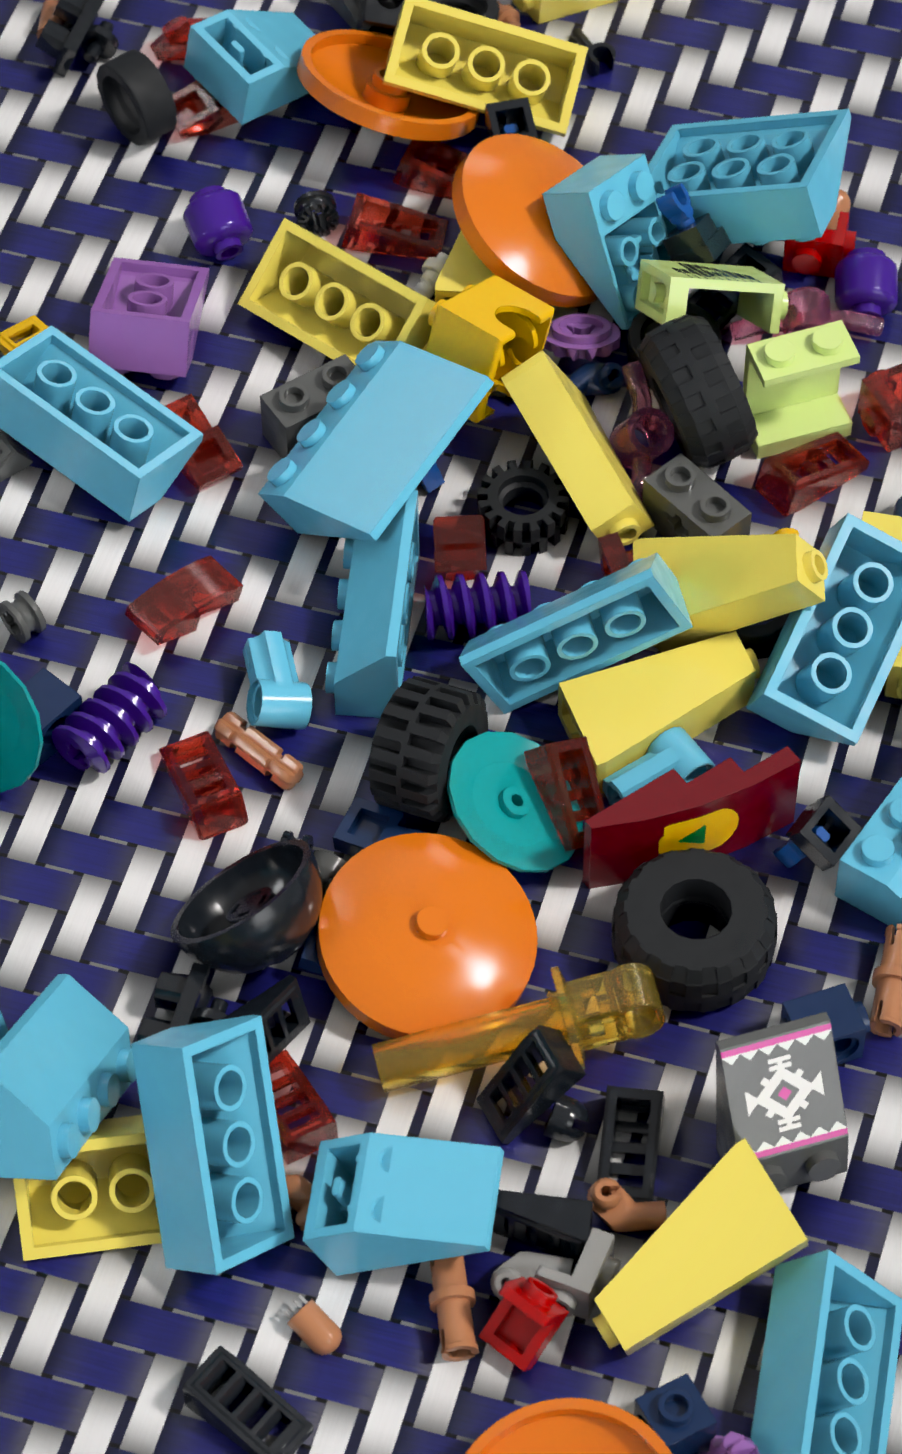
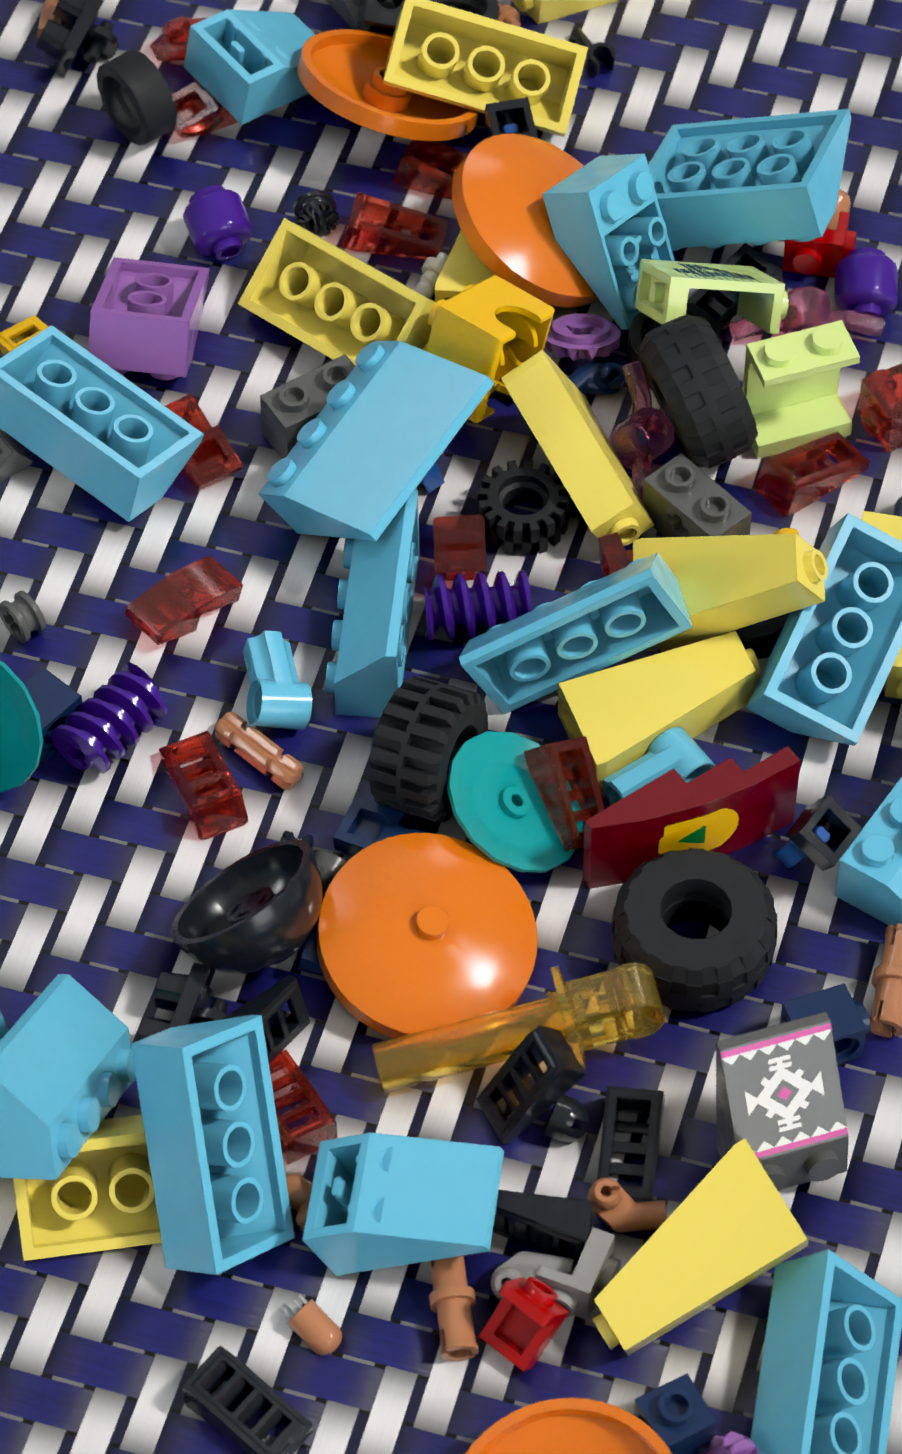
black piece [656,183,731,263] -> none

